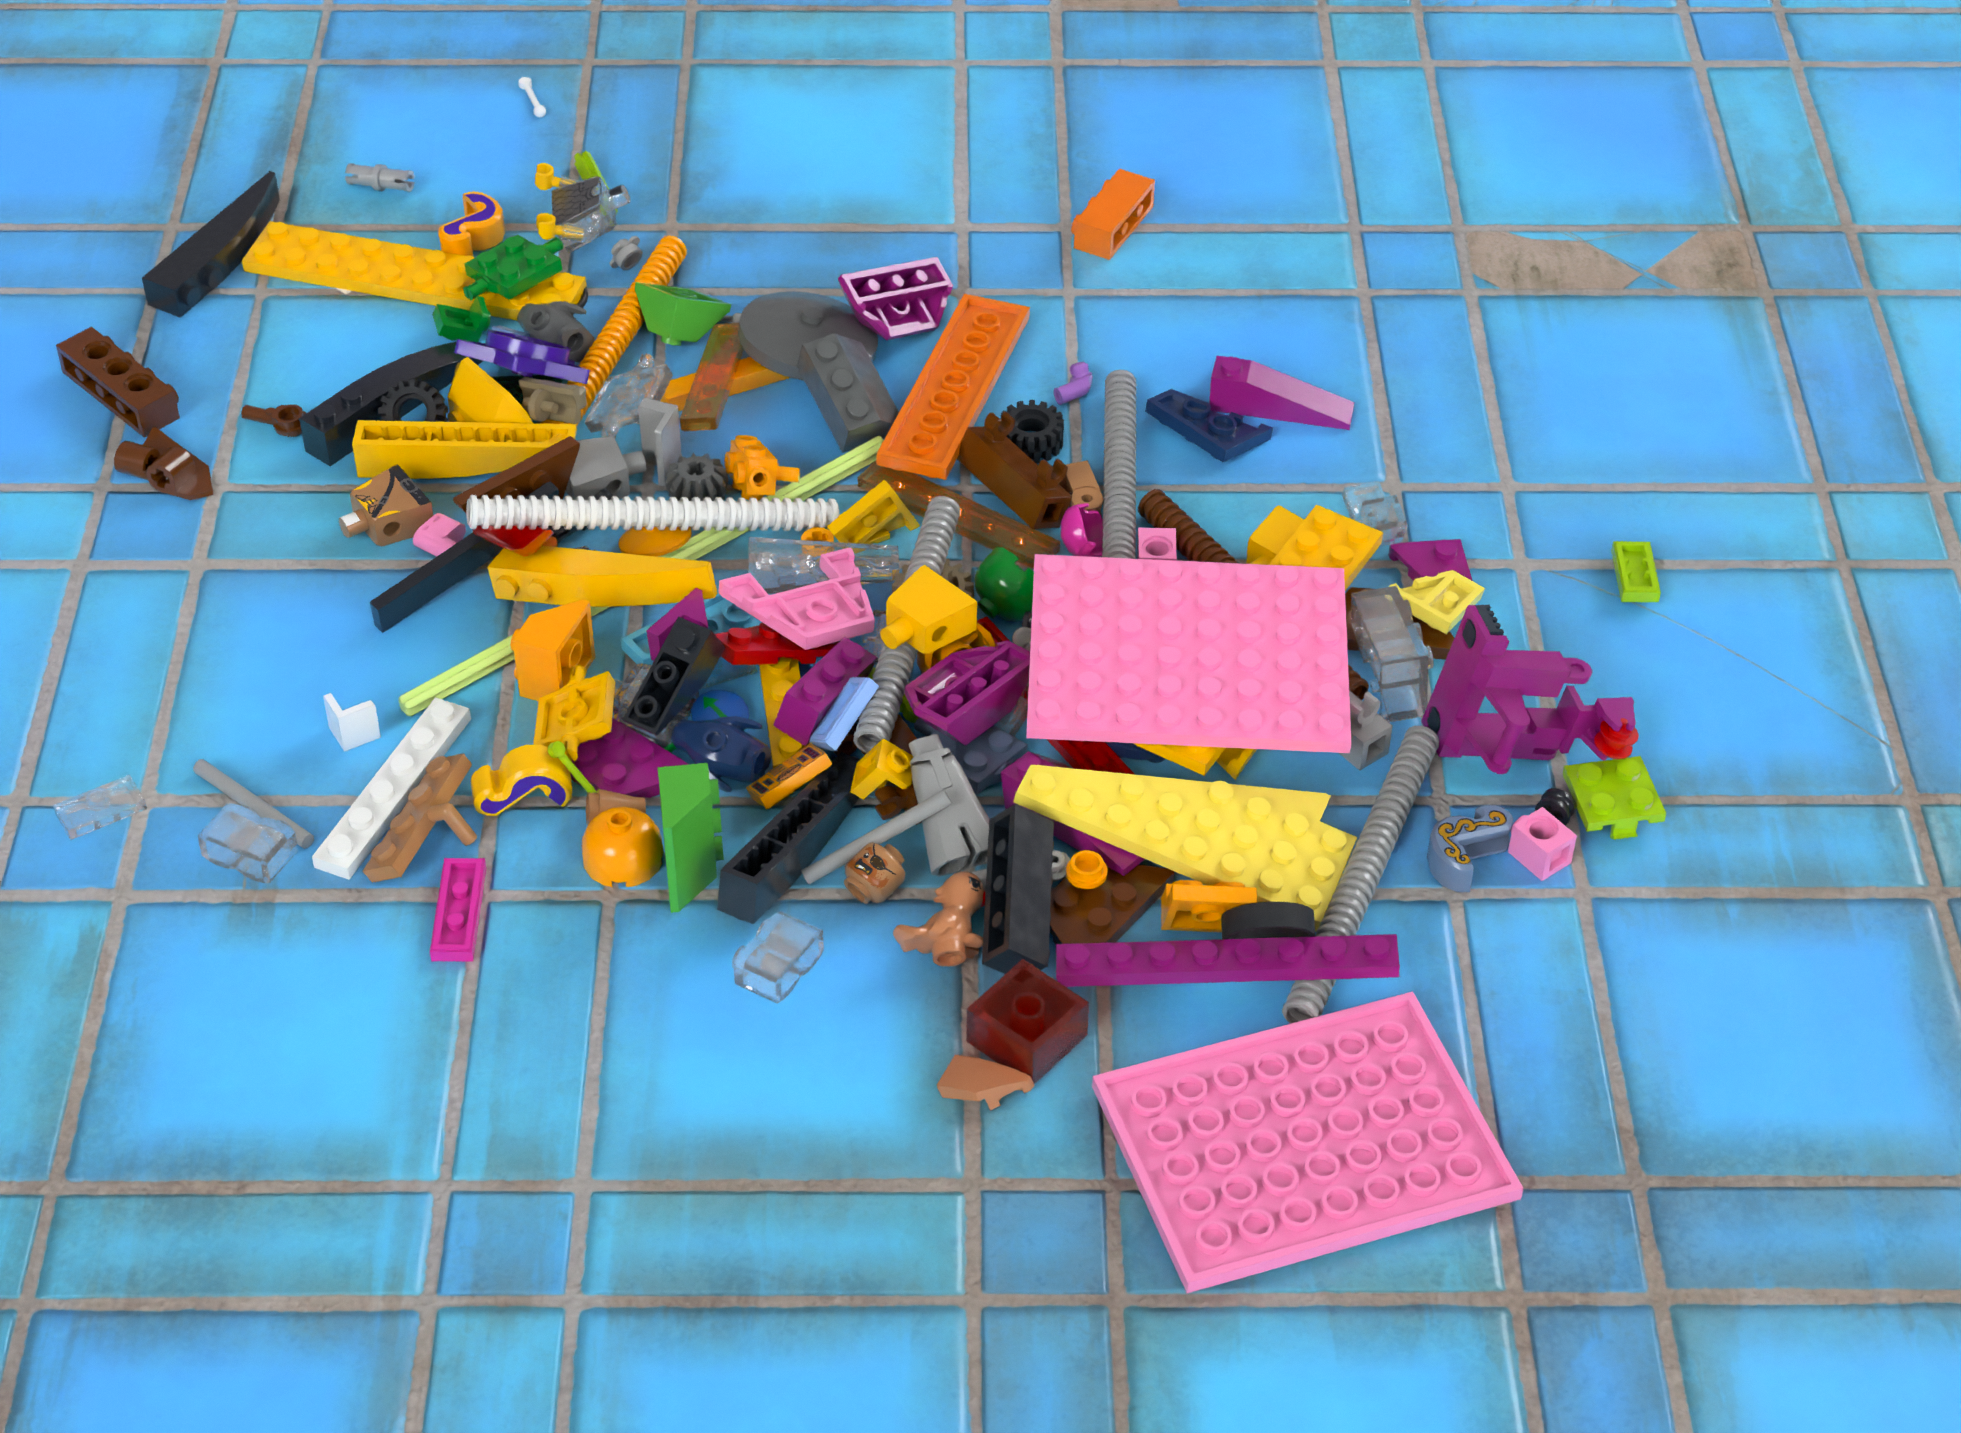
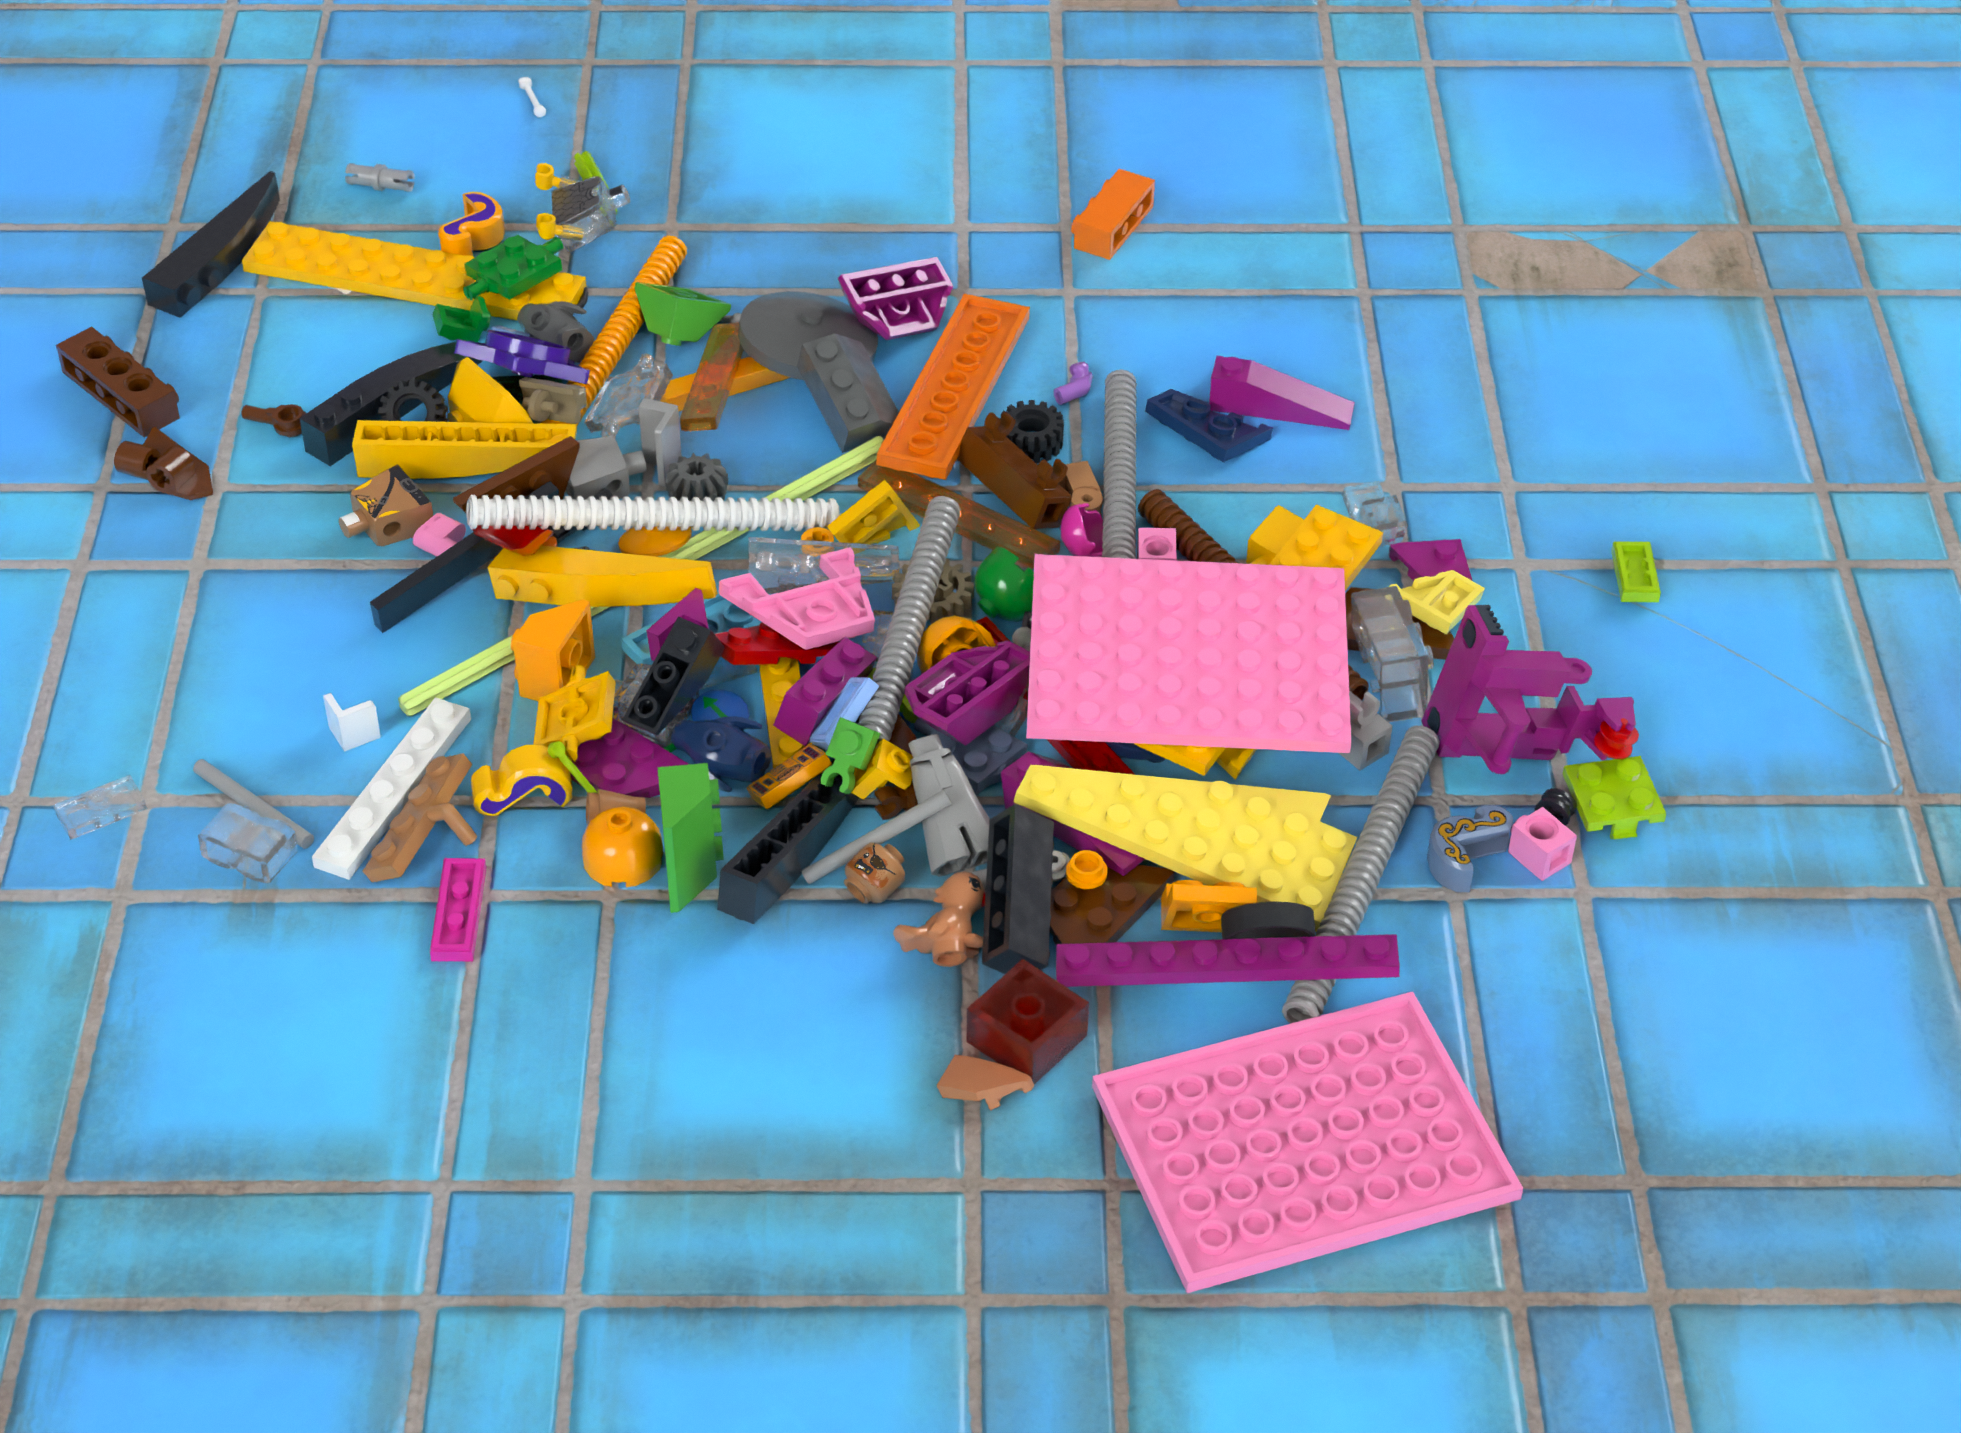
light grey plate [609,236,643,270] -> none
light orange brick [724,435,800,500] -> none
clear brick [732,911,824,1003] -> none
yellow torso [880,565,977,654] -> none
none -> bright green plate [821,717,880,794]

